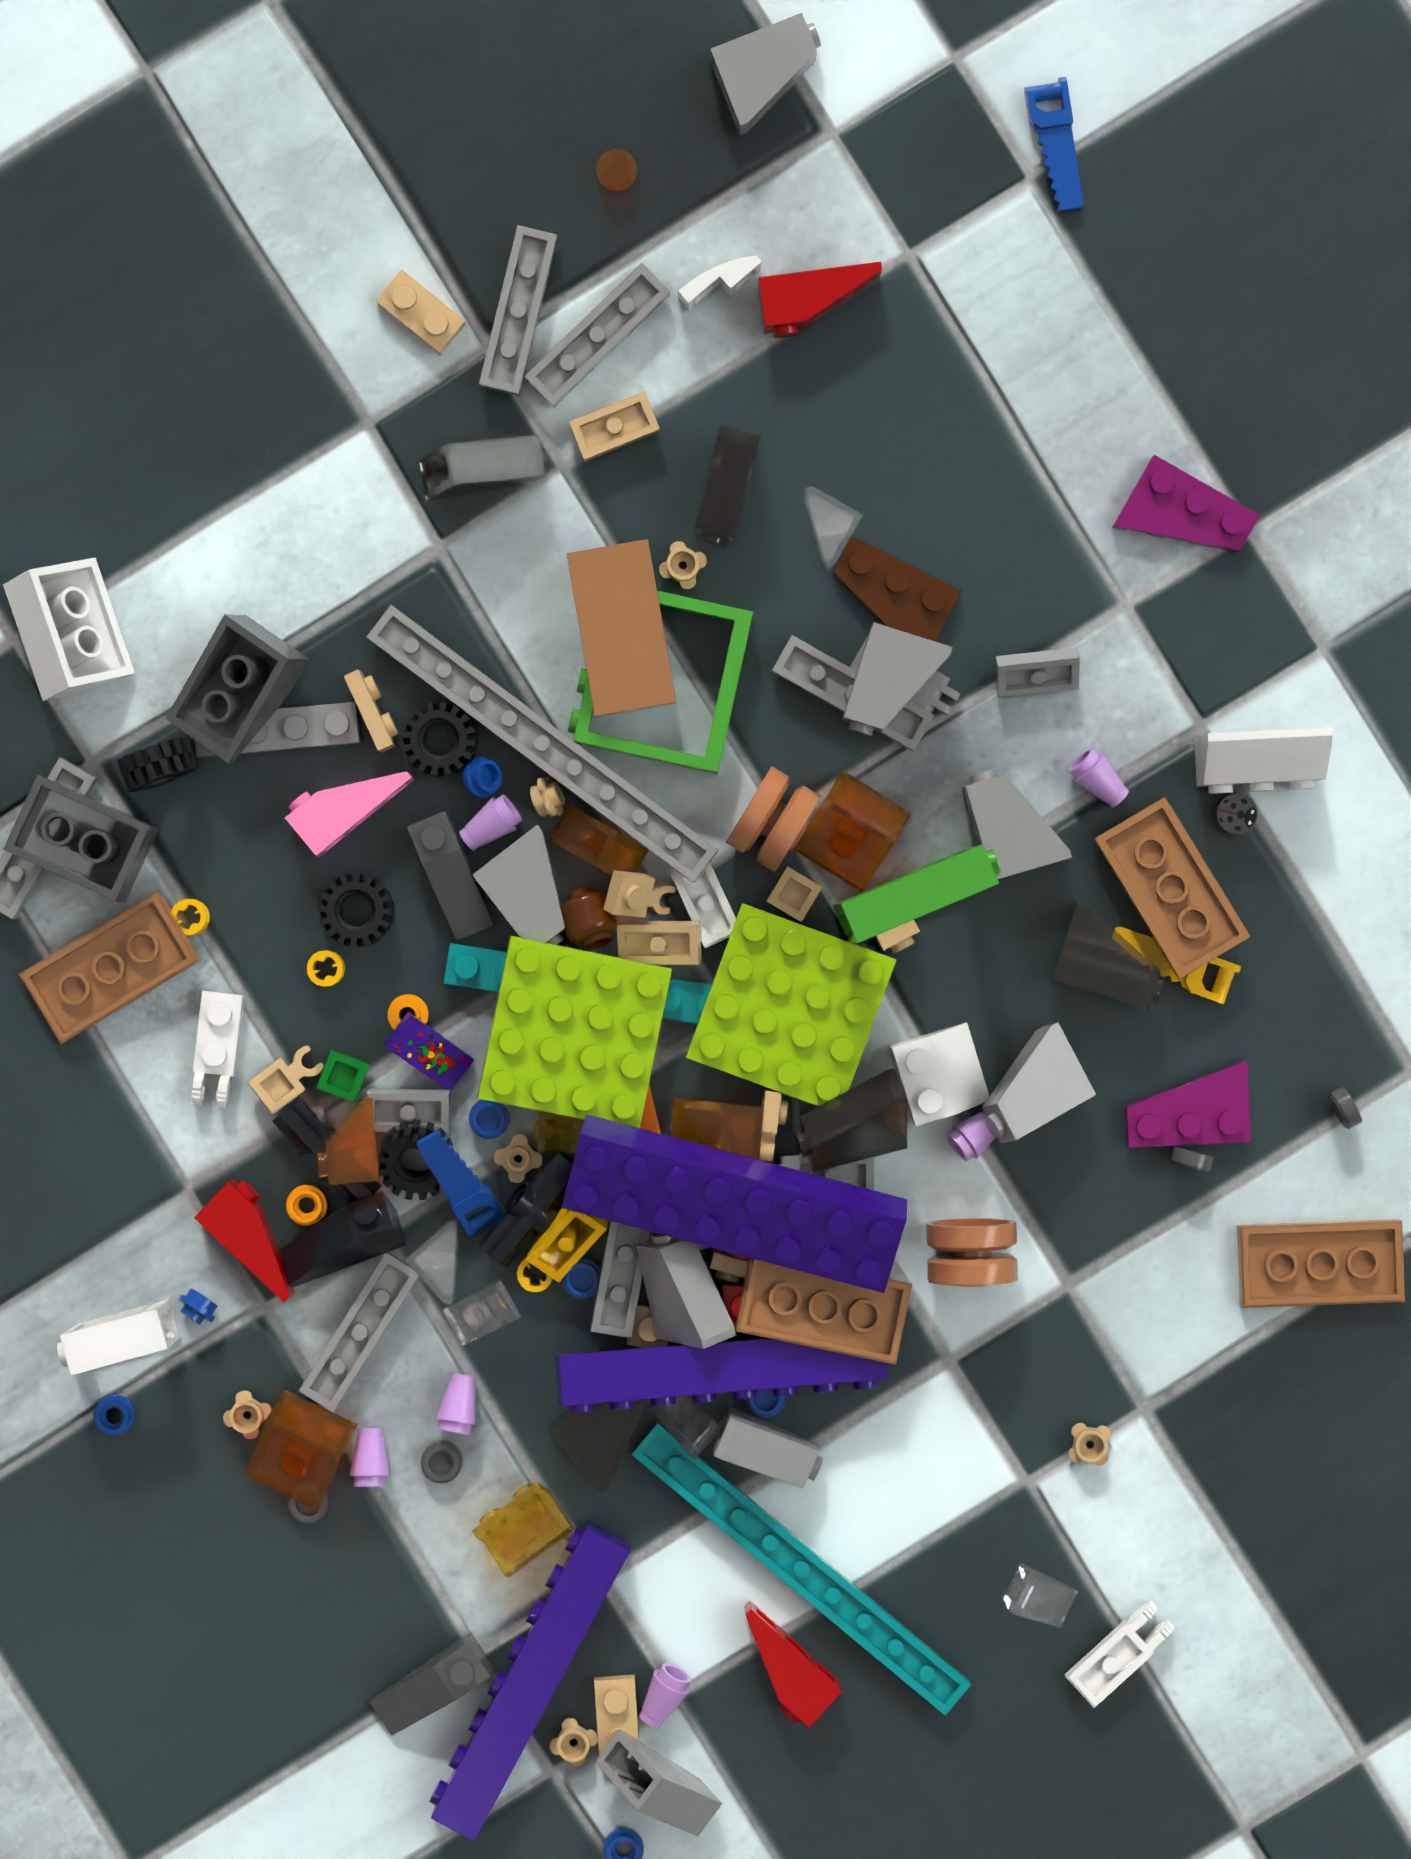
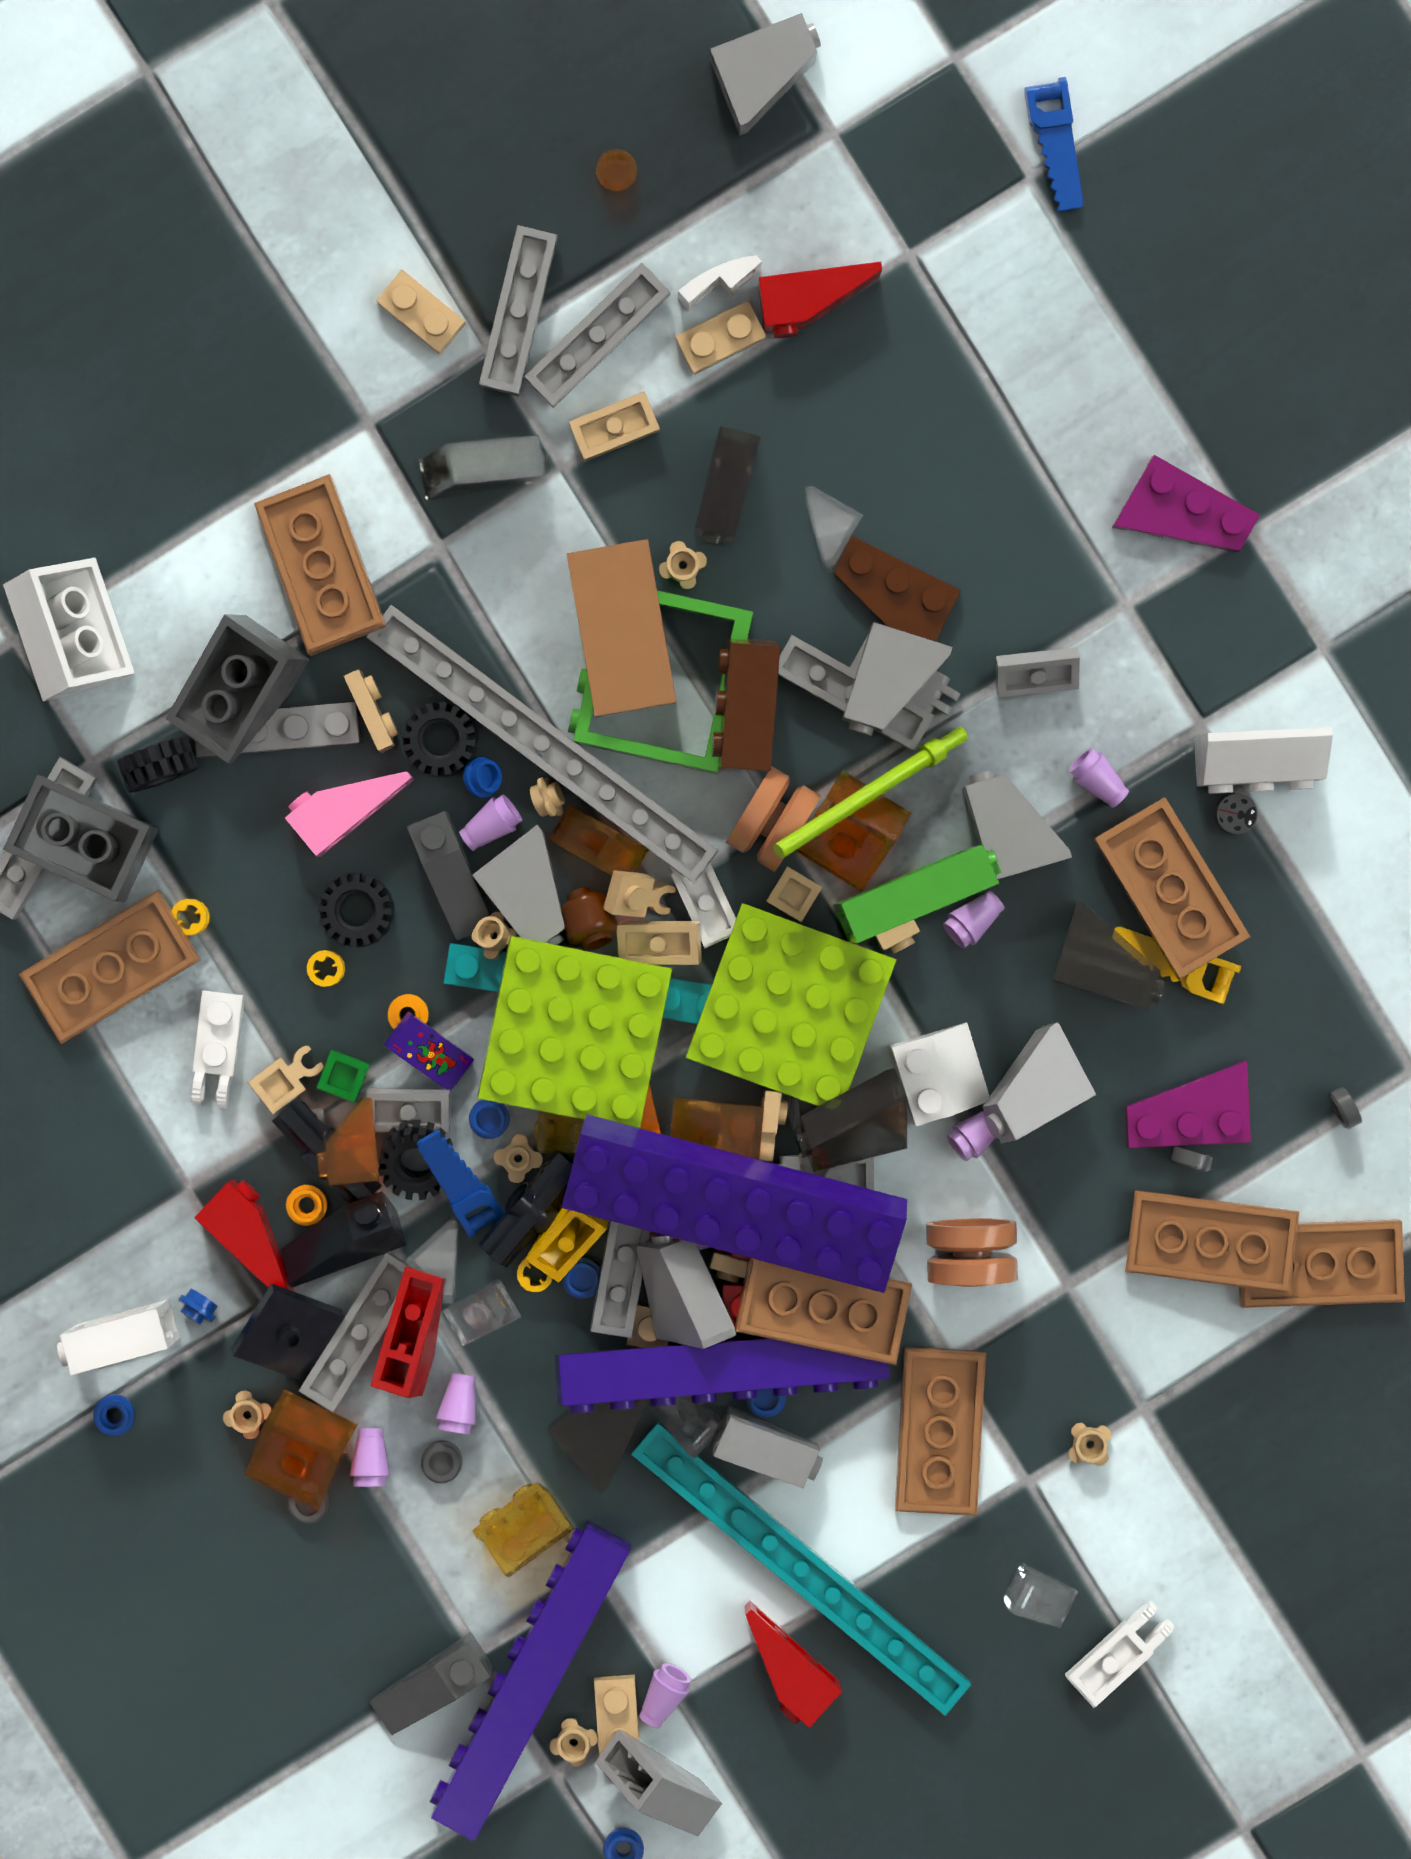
none -> black plate [231,1283,345,1381]
none -> medium nougat tile [254,474,387,656]
none -> red slope [370,1266,445,1398]
none -> tan plate [472,912,518,960]
none -> tan plate [675,300,767,375]
none -> reddish brown slope [712,639,780,771]
none -> lime bar [773,726,968,859]
none -> medium nougat tile [895,1347,986,1516]
none -> lavender cone [943,890,1005,949]
none -> medium nougat tile [1125,1190,1299,1293]

